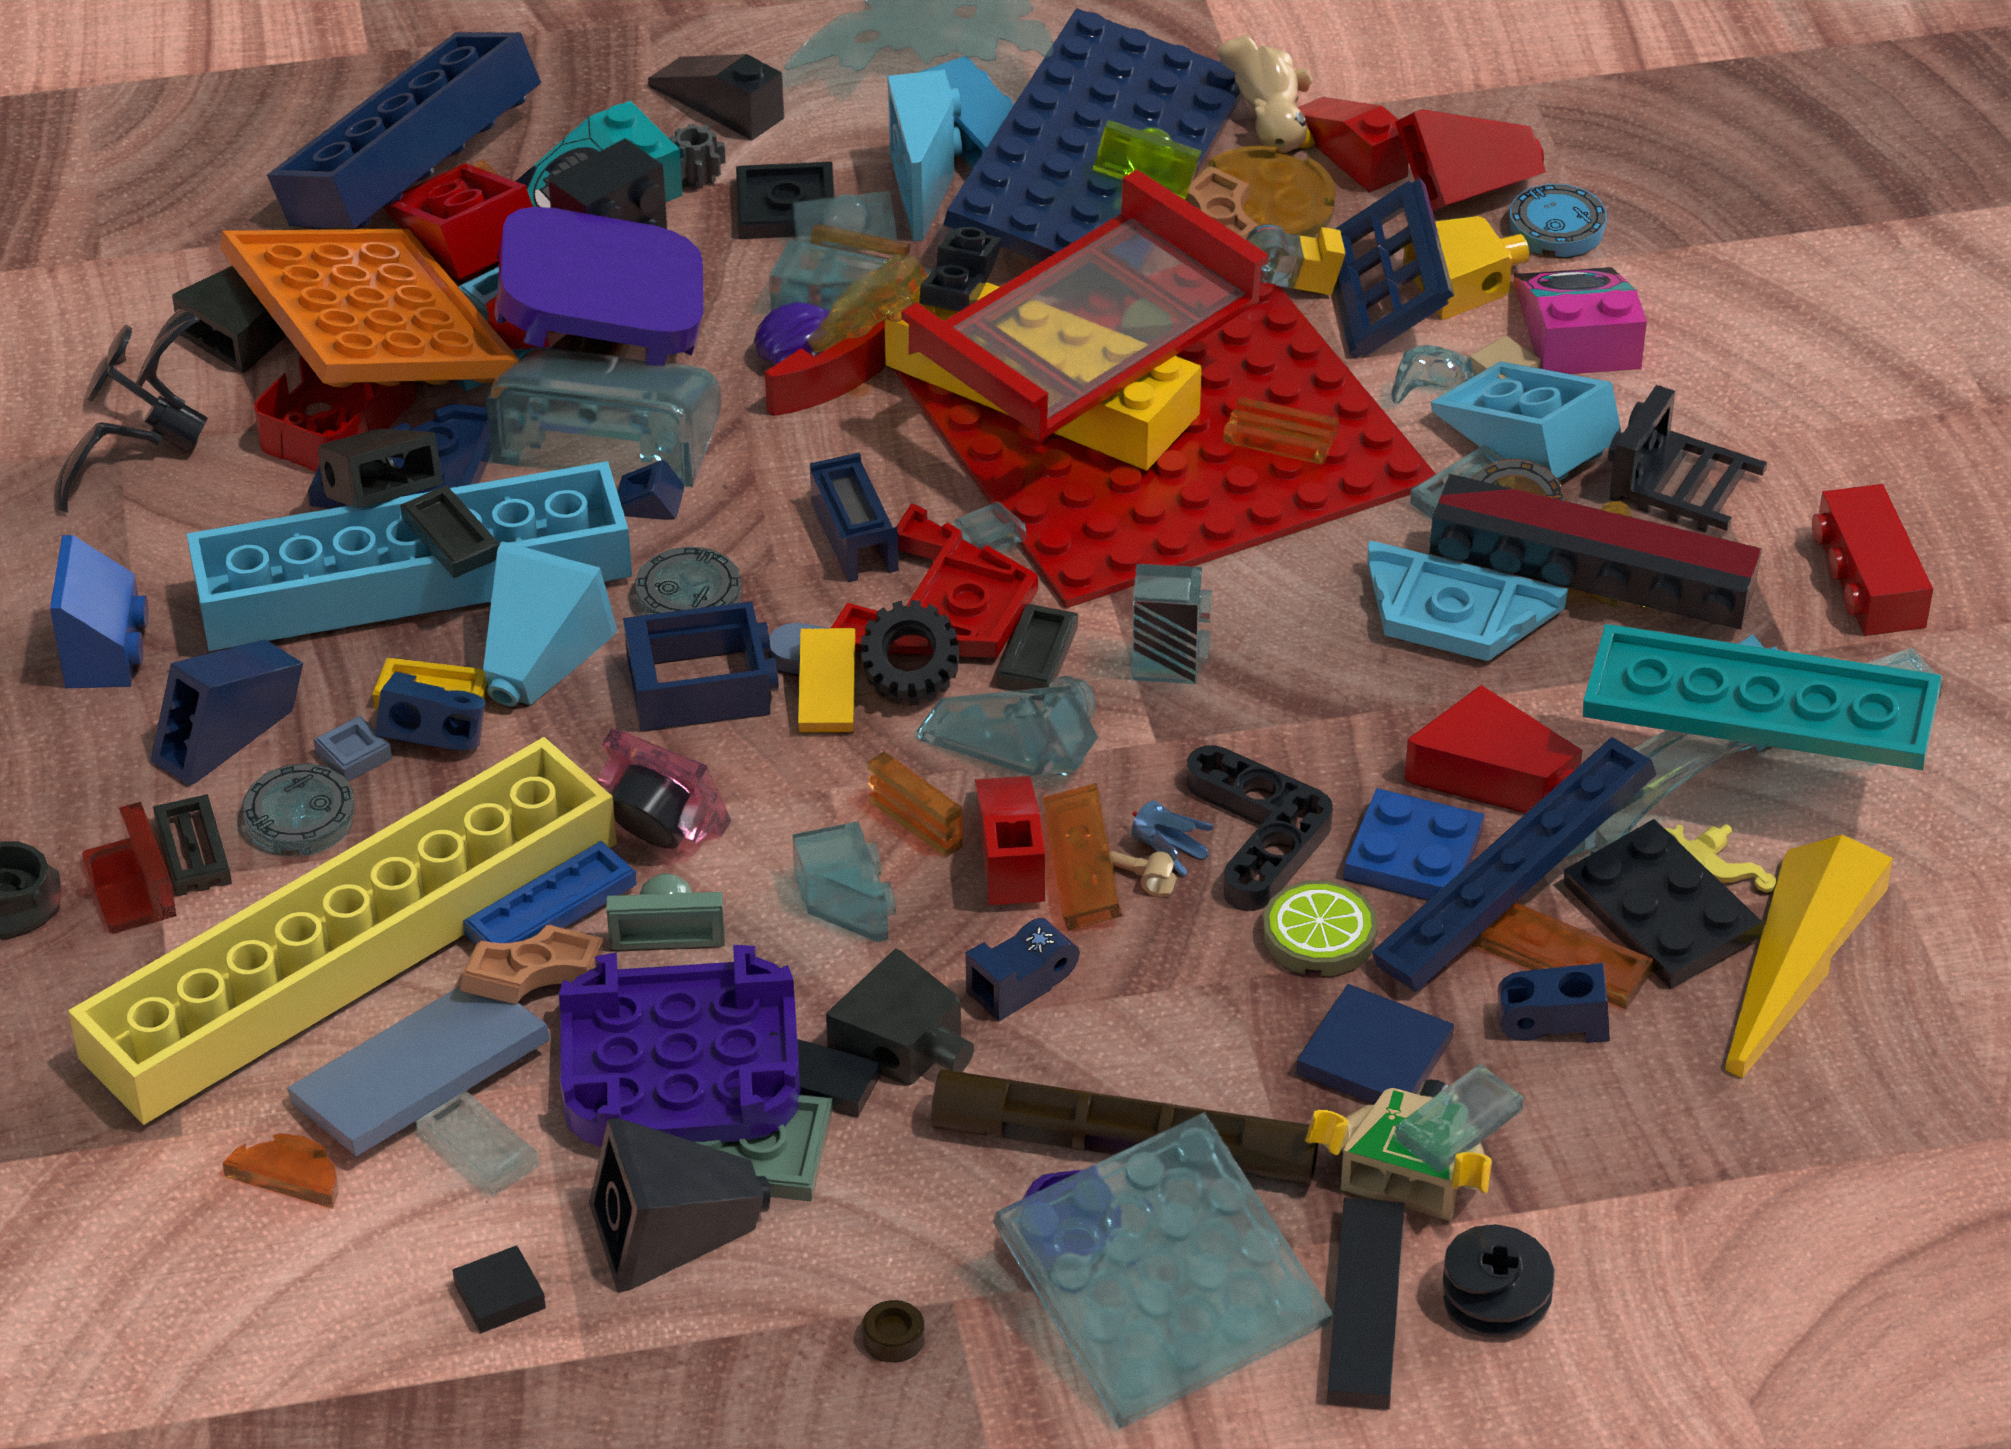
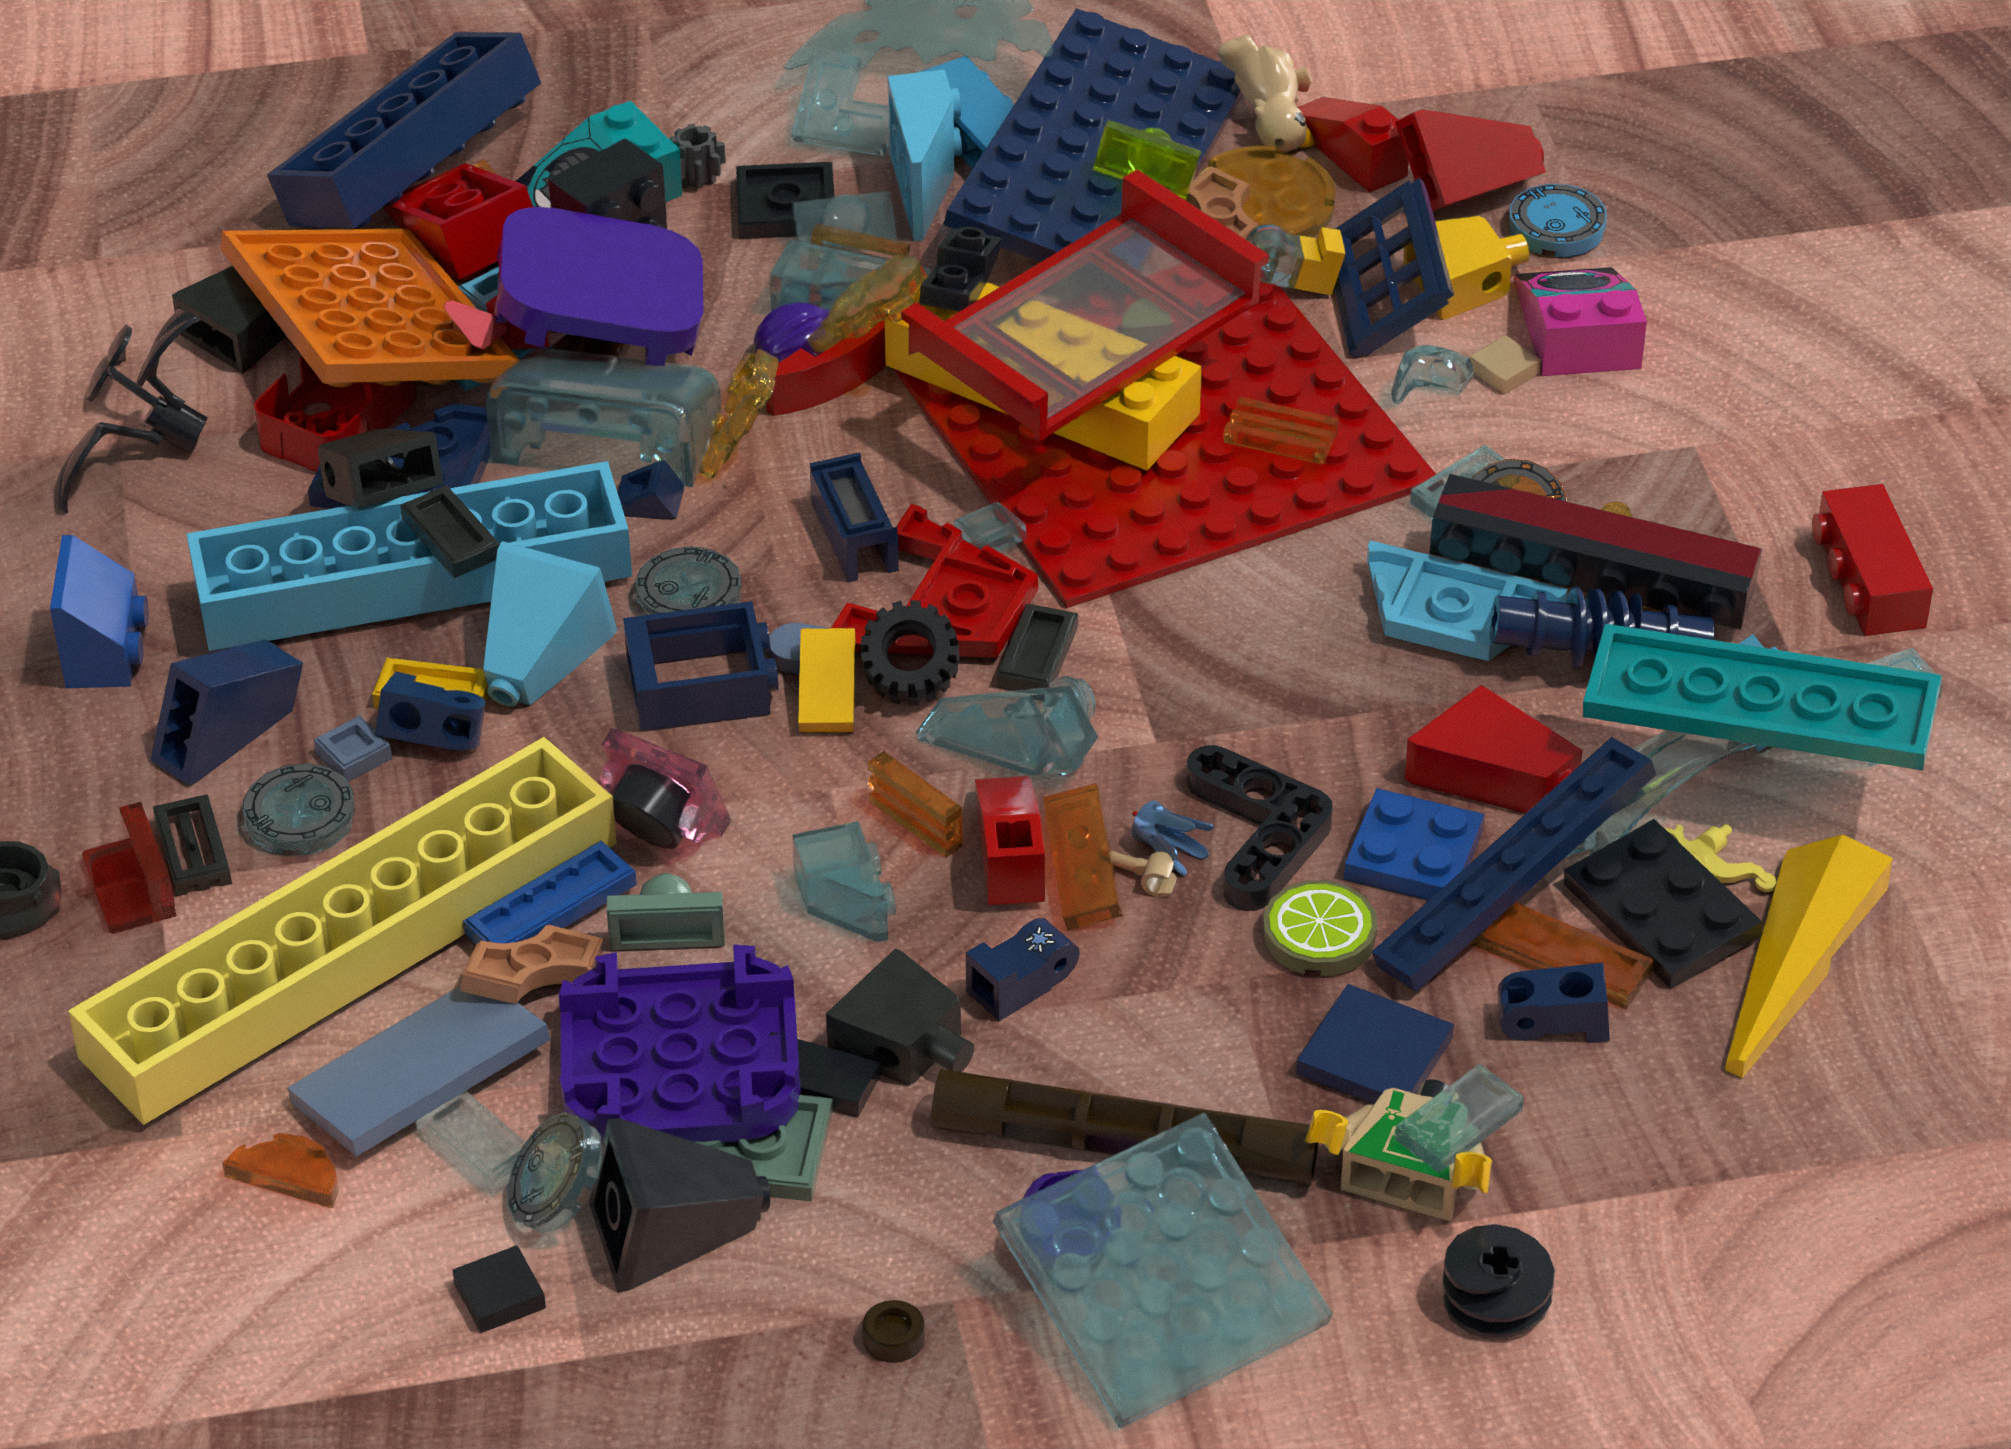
black slope [648,54,784,140] -> none
clear light blue brick [1132,564,1212,684] -> none
black tile [1326,1197,1405,1409] -> none
medium azure slope [1430,361,1621,482] -> none
black plate [1608,385,1767,532] -> none
none -> coral slope [444,300,507,349]
none -> clear light blue tile [507,1112,602,1233]
none -> clear yellow tile [698,349,778,479]
none -> clear light blue tile [791,49,889,156]
none -> dark blue piece [1489,587,1714,669]

